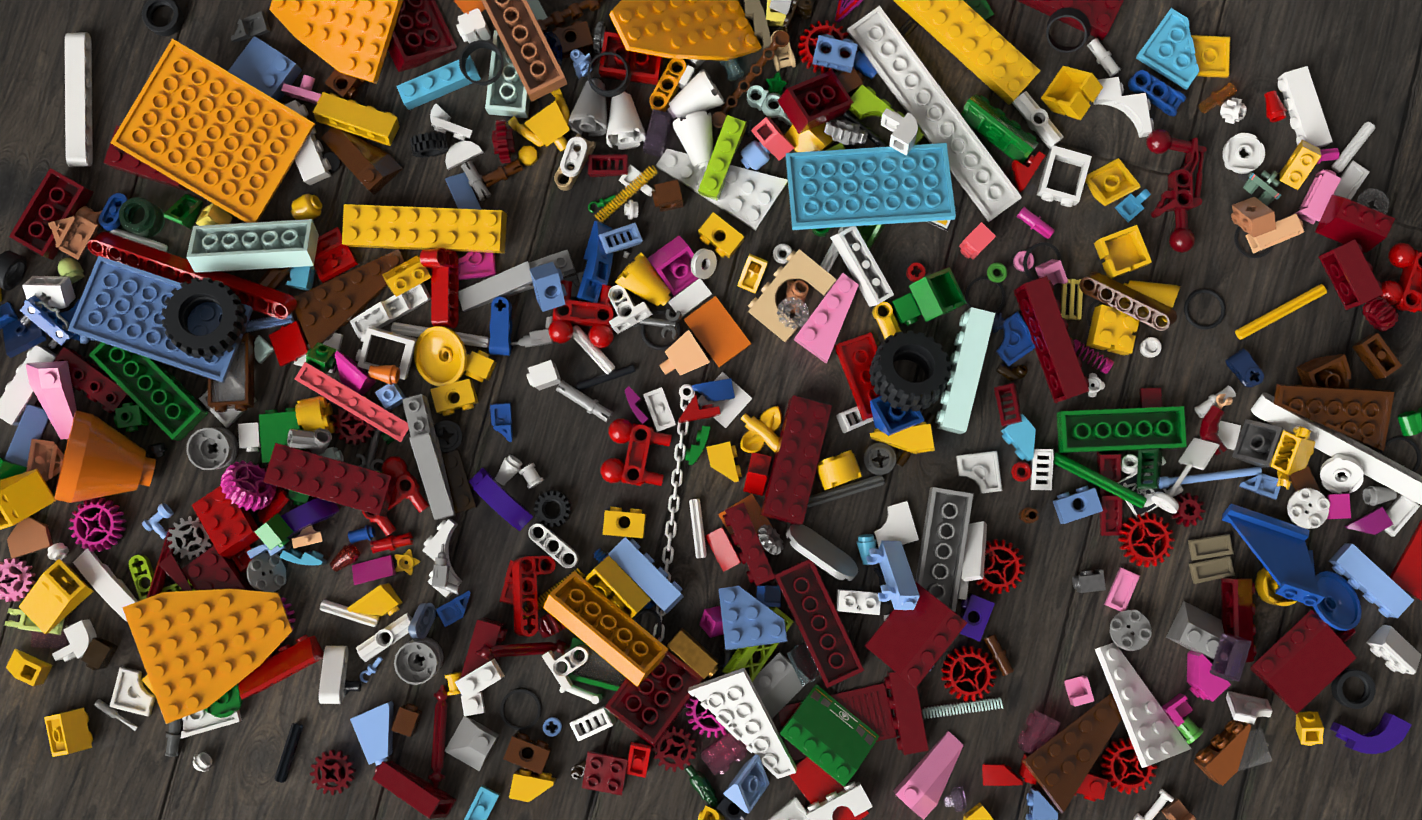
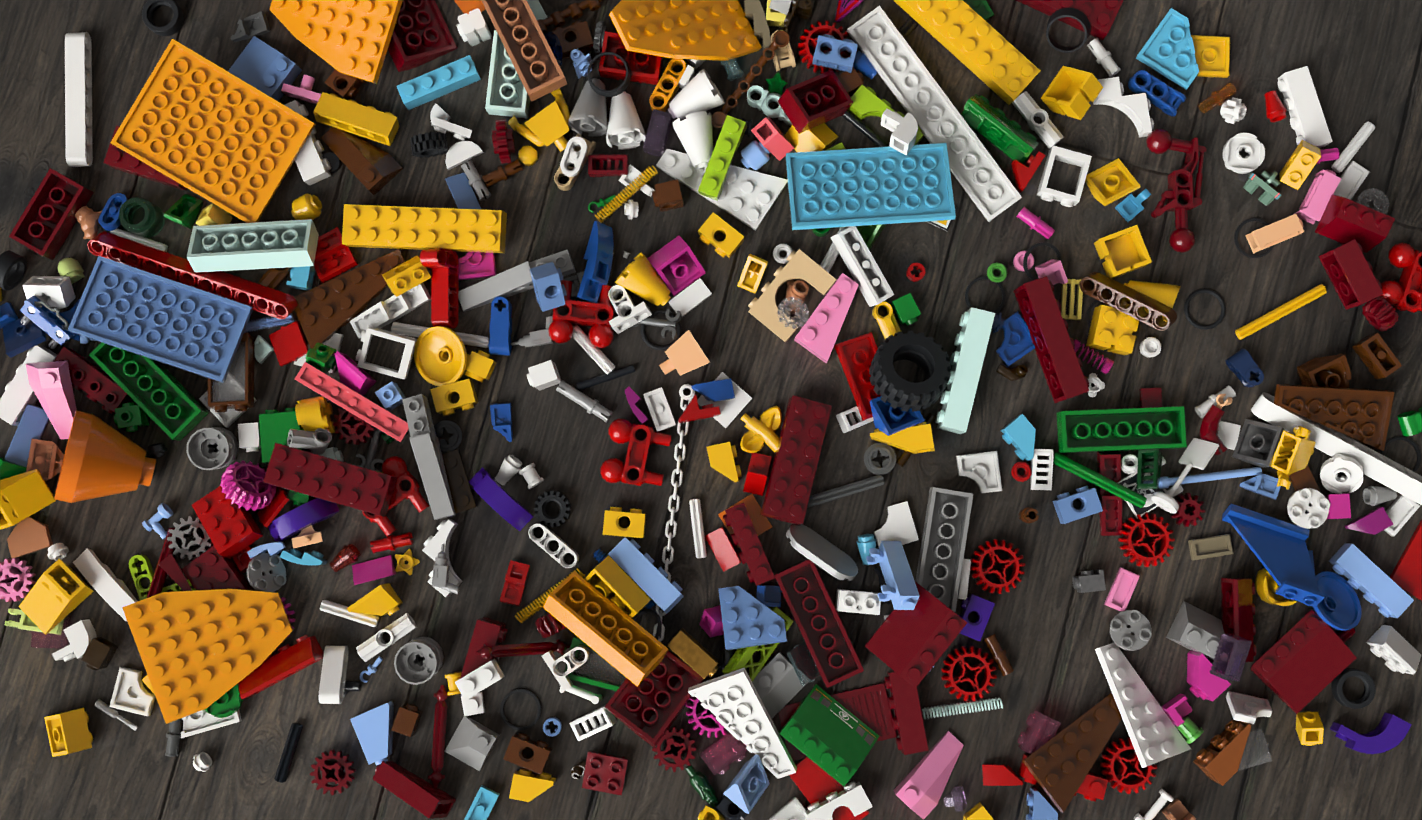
yellow slope [6,649,52,686] -> none
nougat slope [48,215,99,260] -> none
dark pink gear [69,498,126,552] -> none
black tyre [162,278,247,359] -> none
green brick [255,513,293,551] -> none
blue pin [348,525,376,544] -> none
orange cone [368,365,400,385] -> none
sand blue plate [408,603,436,639] -> none
blue slope [435,591,471,627] -> none
black tyre [459,40,503,86] -> none
red beam [512,556,556,637] -> none
light blue slope [599,222,643,254] -> none
red slope [626,742,652,778] -> none
orange tile [684,296,751,368] -> none
green slope [685,426,711,466] -> none
white piece [691,248,717,279] -> none
light grey gear [758,524,784,555] -> none
yellow brick [816,450,862,490] -> none
light grey gear [824,120,868,145] -> none
green piece [909,267,967,322] -> none
coral brick [959,222,996,260] -> none
white tile [961,521,987,582] -> none
dark red slope [994,383,1022,427] -> none
bright pink panel [1064,675,1094,707] -> none
dark tan tile [1189,555,1235,584] -> none
nougat brick [1231,197,1276,238] -> none

